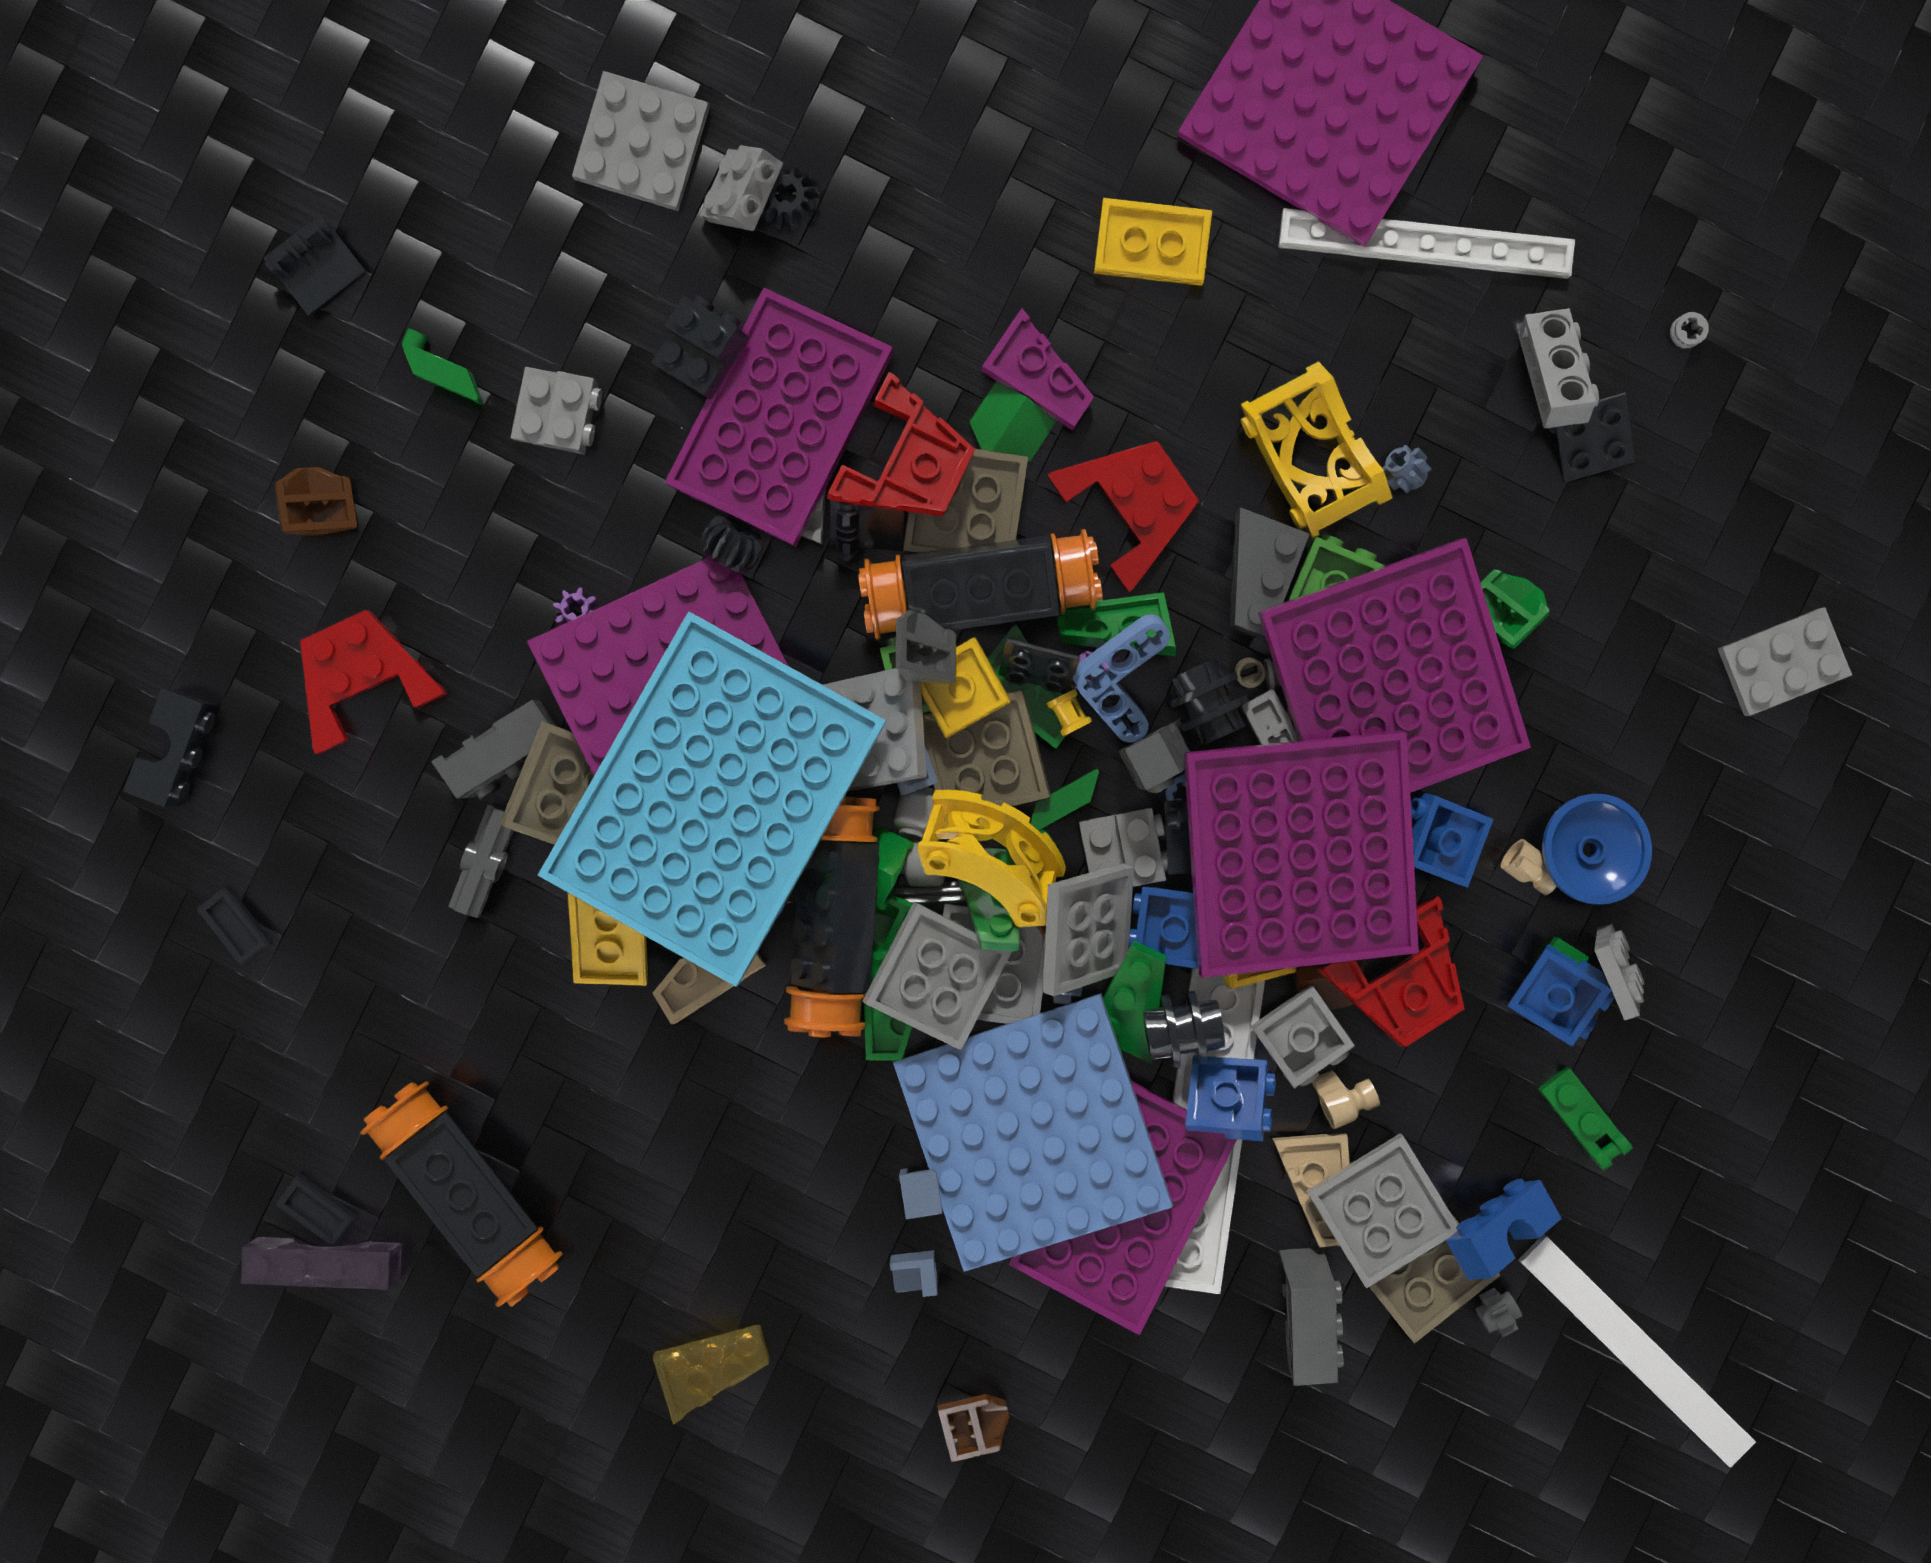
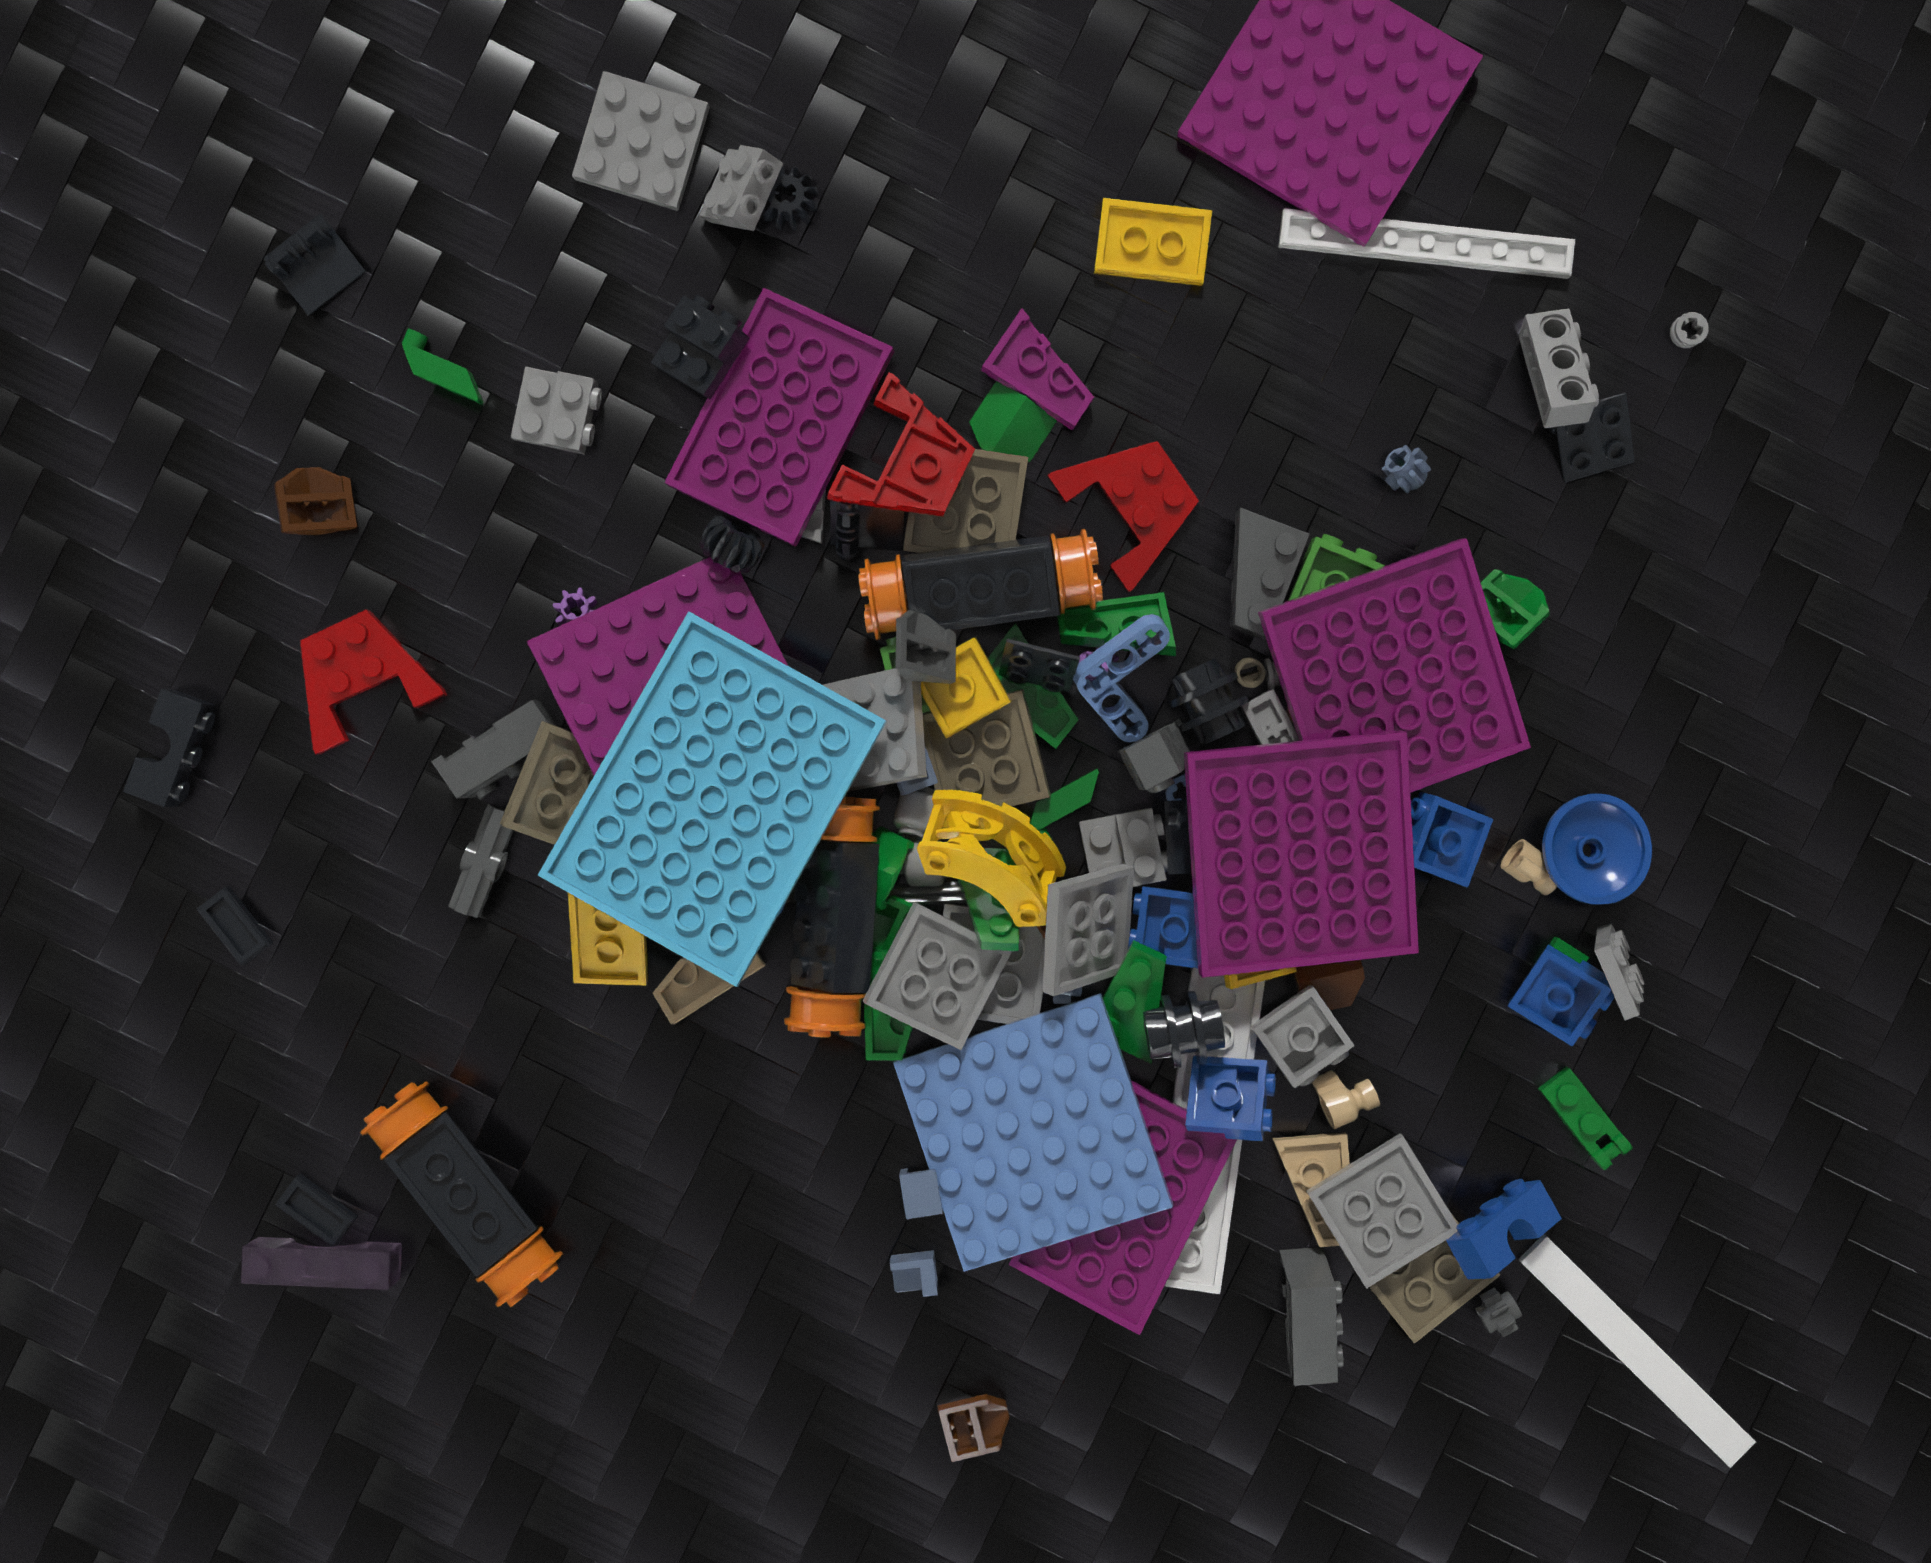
clear yellow wing [653,1325,770,1424] -> none
yellow bush [1046,689,1092,736] -> none
yellow fence [1240,361,1392,538] -> none
red wing [1318,897,1464,1047] -> none
light grey plate [1718,607,1852,716] -> none

